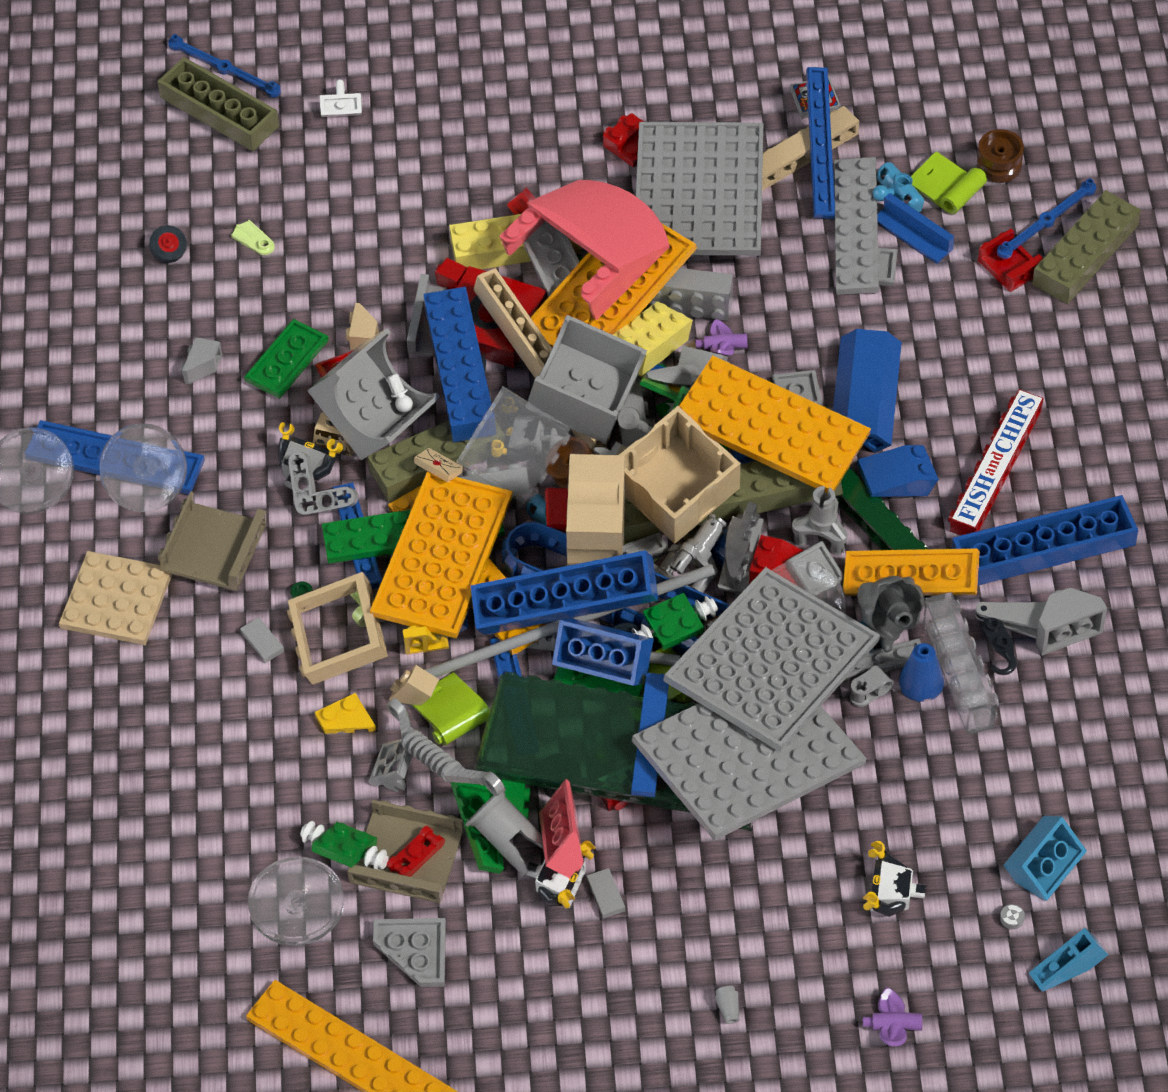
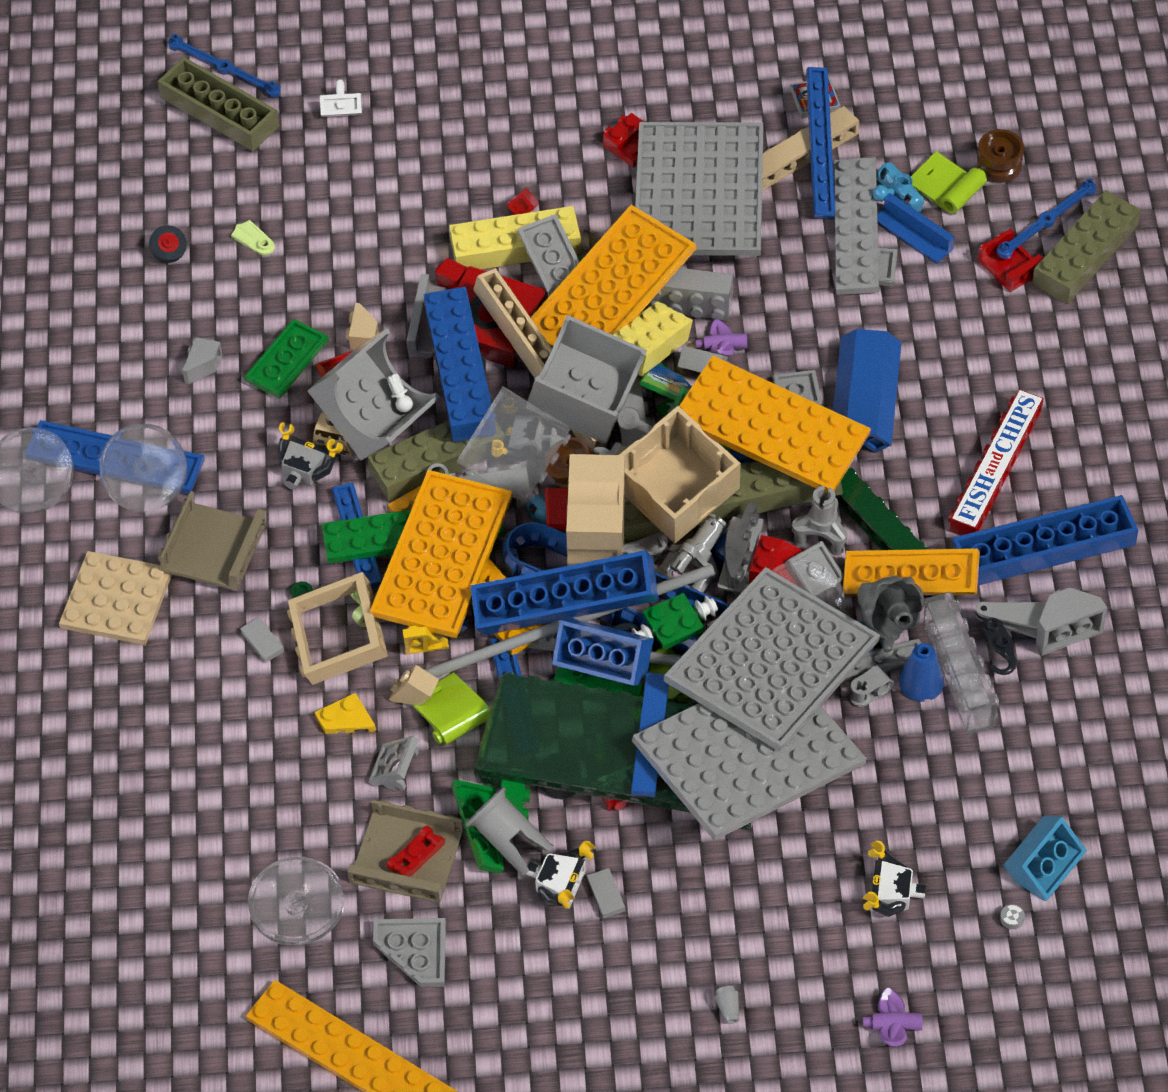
light grey beam [288,452,358,515] -> none
green plate [300,821,388,870] -> none
light grey piece [386,698,505,796] -> none
tan tile [414,448,463,482] -> none
coral windscreen [499,180,670,320] -> none
coral slope [539,779,584,878] -> none
light grey piece [645,364,702,389] -> none
blue slope [856,445,939,497] -> none
dark azure slope [1029,928,1109,992] -> none

